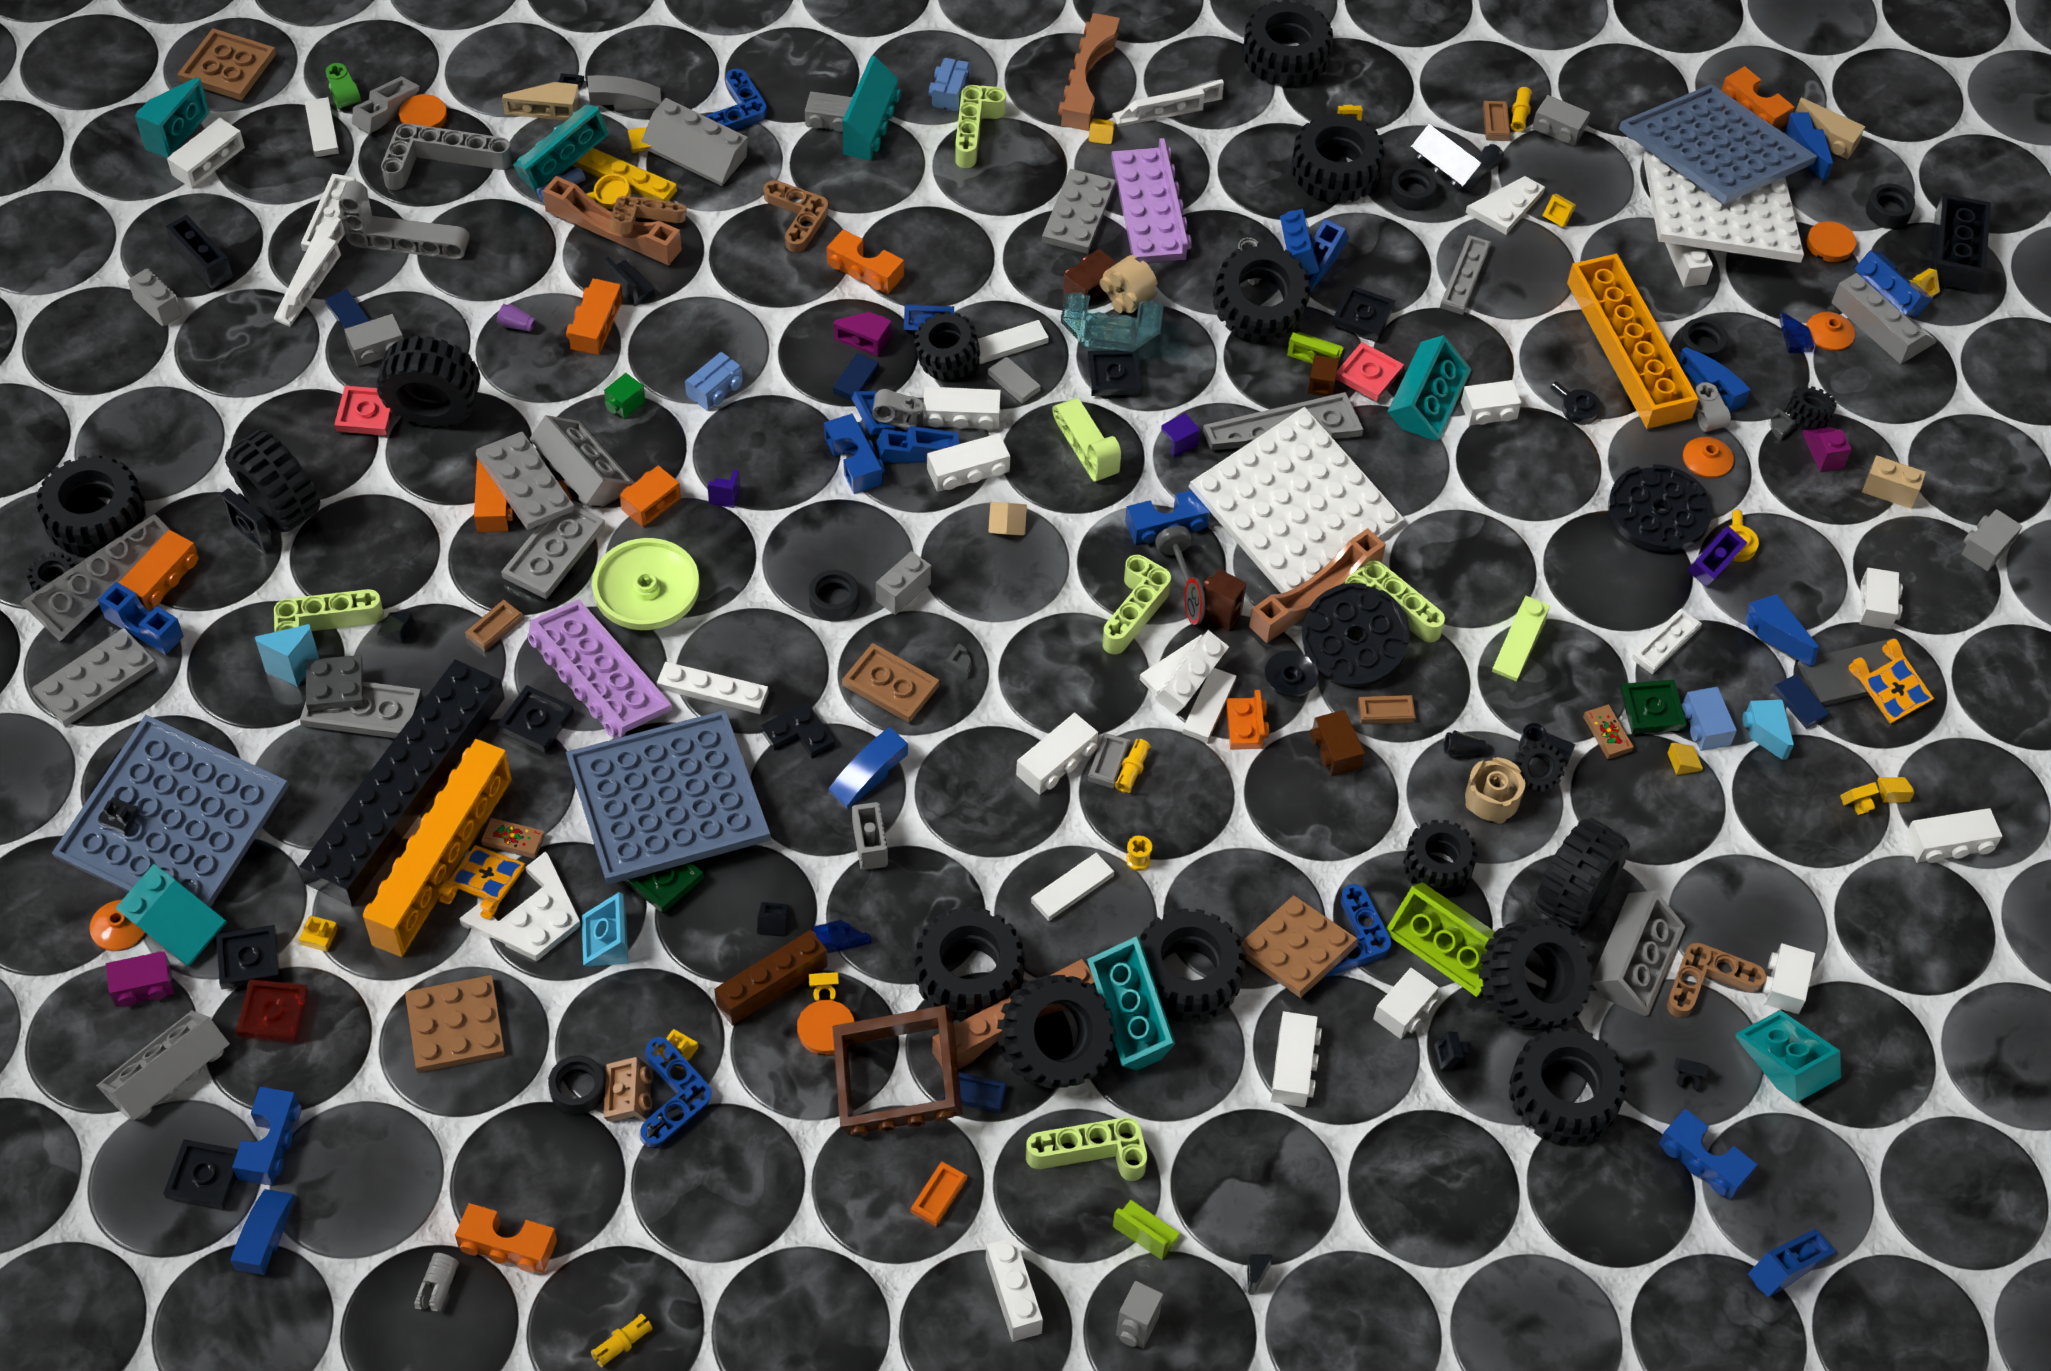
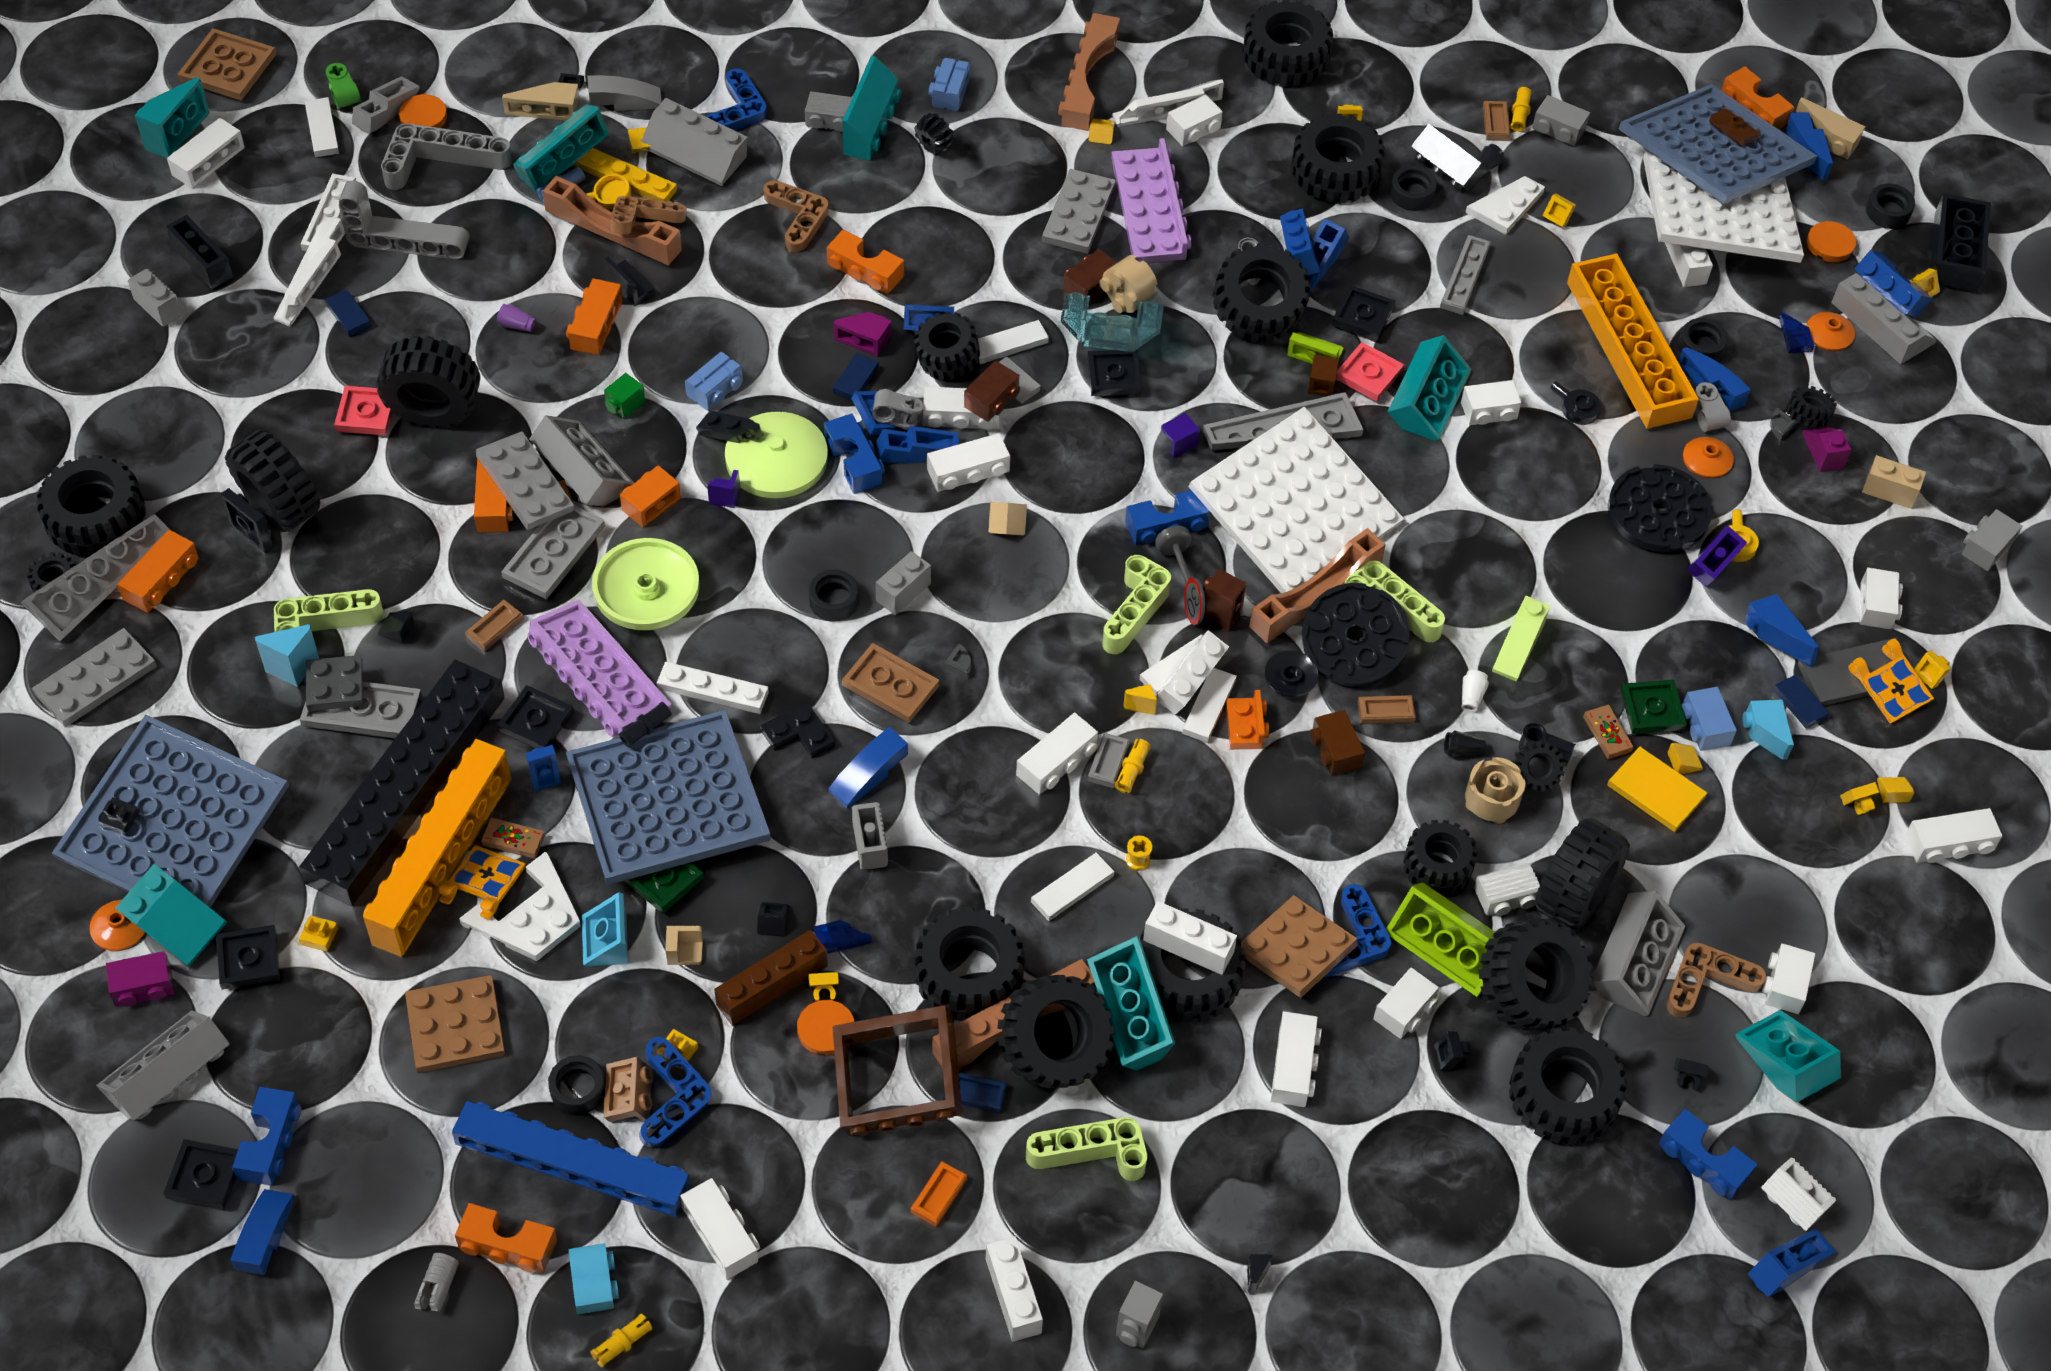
blue arch [97,582,184,655] -> none
clear red plate [236,979,309,1042] -> none
light grey piece [344,314,403,367] -> none
yellowish green beam [955,85,1006,168] -> none
yellowish green beam [1052,398,1121,482] -> none
lime panel [1113,1199,1180,1260] -> none
white tile [1631,608,1702,674] -> none
none -> blue brick [452,1101,691,1218]
none -> blue plate [525,745,561,792]
none -> medium azure brick [568,1243,619,1315]
none -> black pin [618,701,672,748]
none -> tan panel [665,926,703,965]
none -> white brick [680,1178,760,1280]
none -> black hinge [696,410,764,443]
none -> yellowish green dish [725,412,828,499]
none -> black gear [914,113,955,154]
none -> copper brick [964,360,1020,422]
none -> yellow slope [1124,684,1157,714]
none -> white brick [1143,901,1237,975]
none -> white brick [1166,95,1222,147]
none -> white cone [1461,670,1489,712]
none -> white brick [1474,863,1540,916]
none -> yellow tile [1607,747,1707,832]
none -> reddish brown plate [1709,109,1761,146]
none -> white brick [1761,1158,1836,1231]
none -> yellow tile [1914,650,1951,689]

